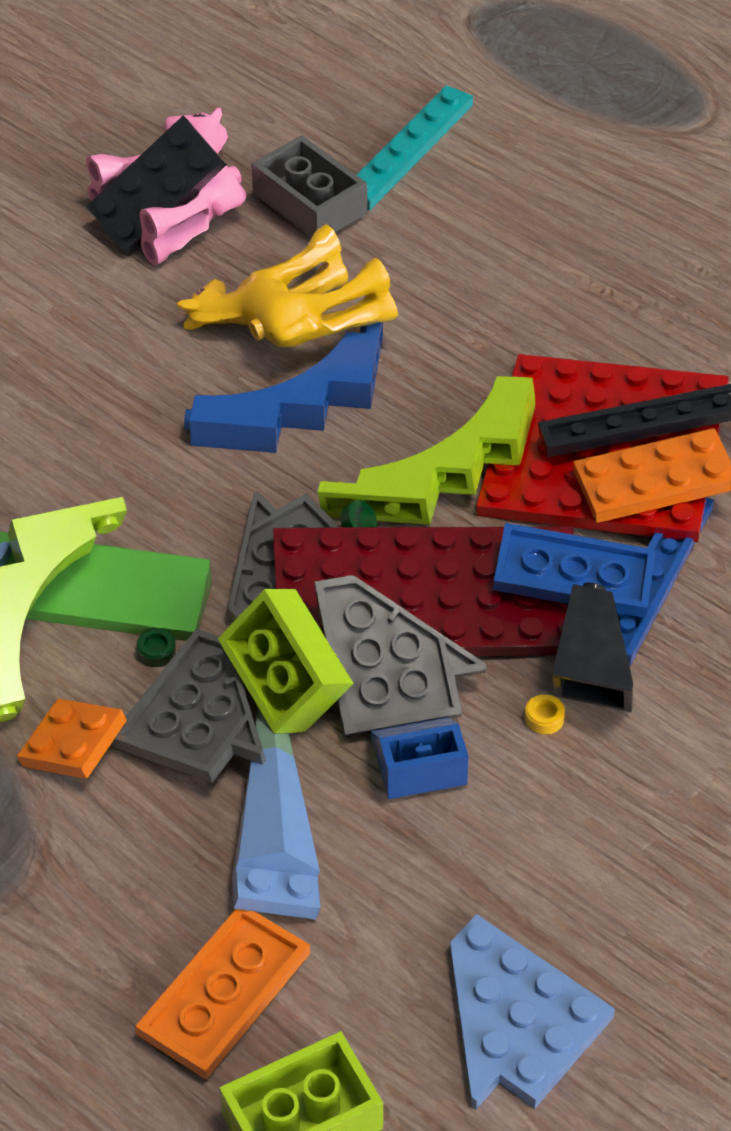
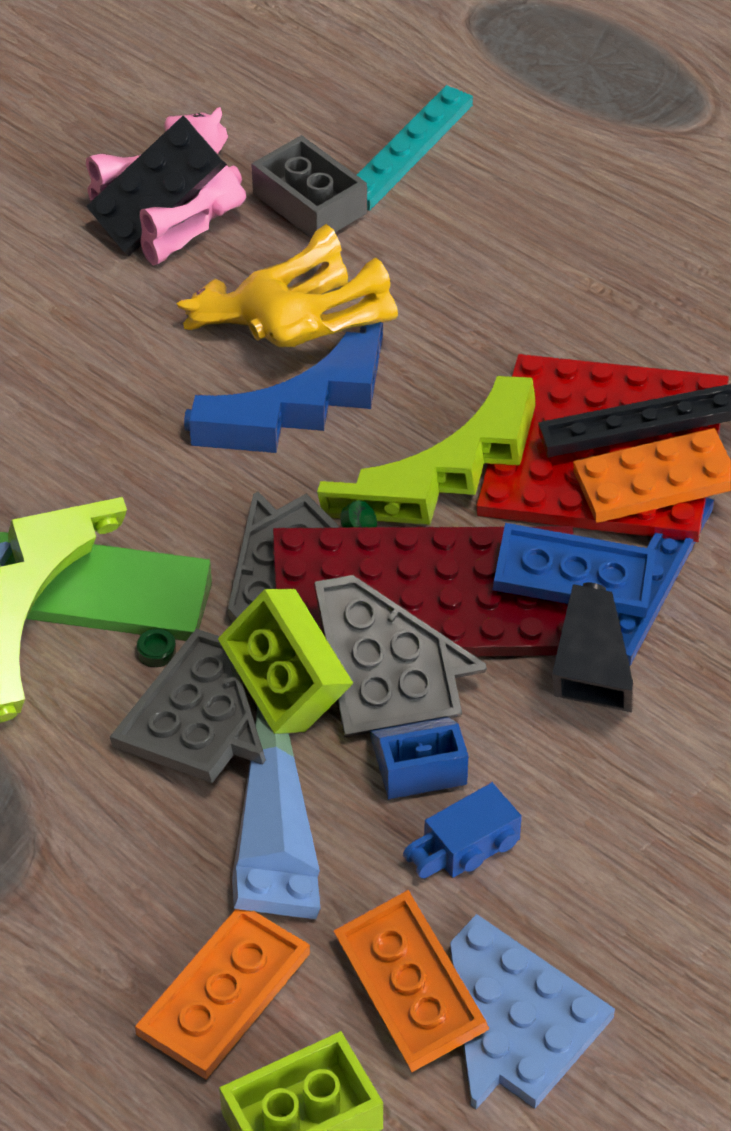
orange plate [17,698,127,779] -> none
yellow tile [525,694,565,734] -> none
none -> orange plate [334,890,490,1072]
none -> blue brick [403,782,522,878]

